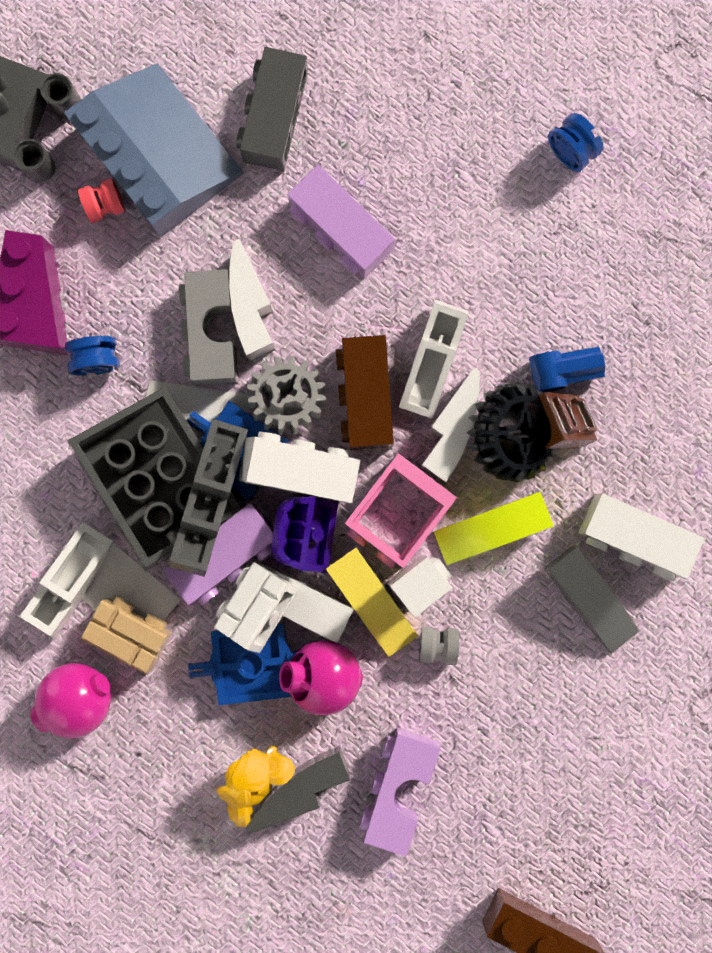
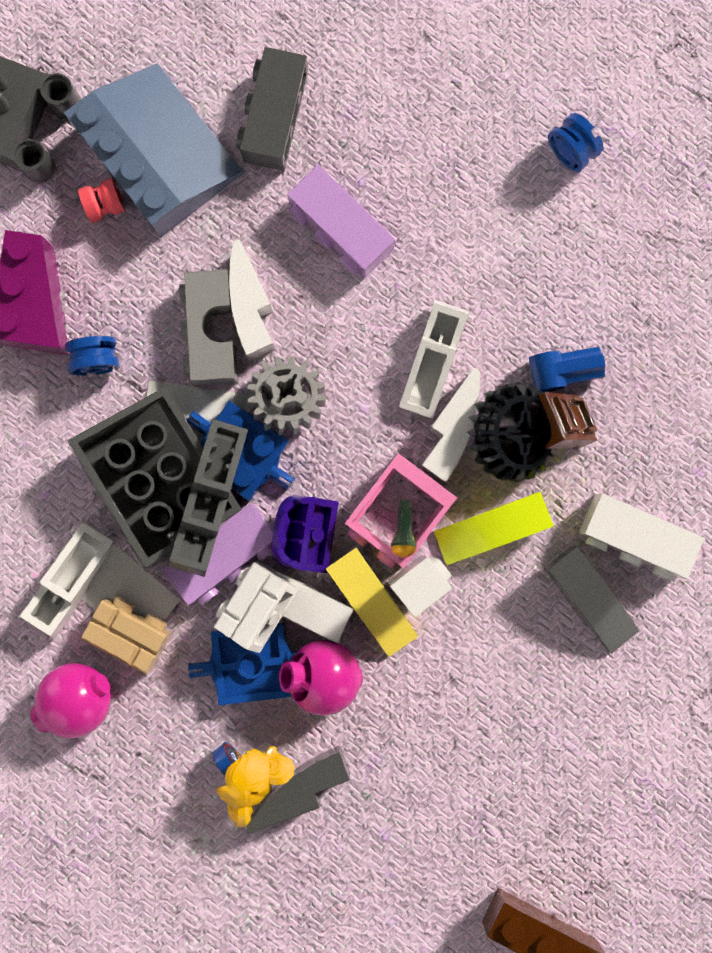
white brick [238,432,360,503] -> none
reddish brown brick [335,335,394,450] -> none
lavender arch [359,728,441,857] -> none
light grey wheel [419,626,459,666] -> none
none -> blue tile [213,742,241,776]
none -> clear green piece [391,500,417,558]

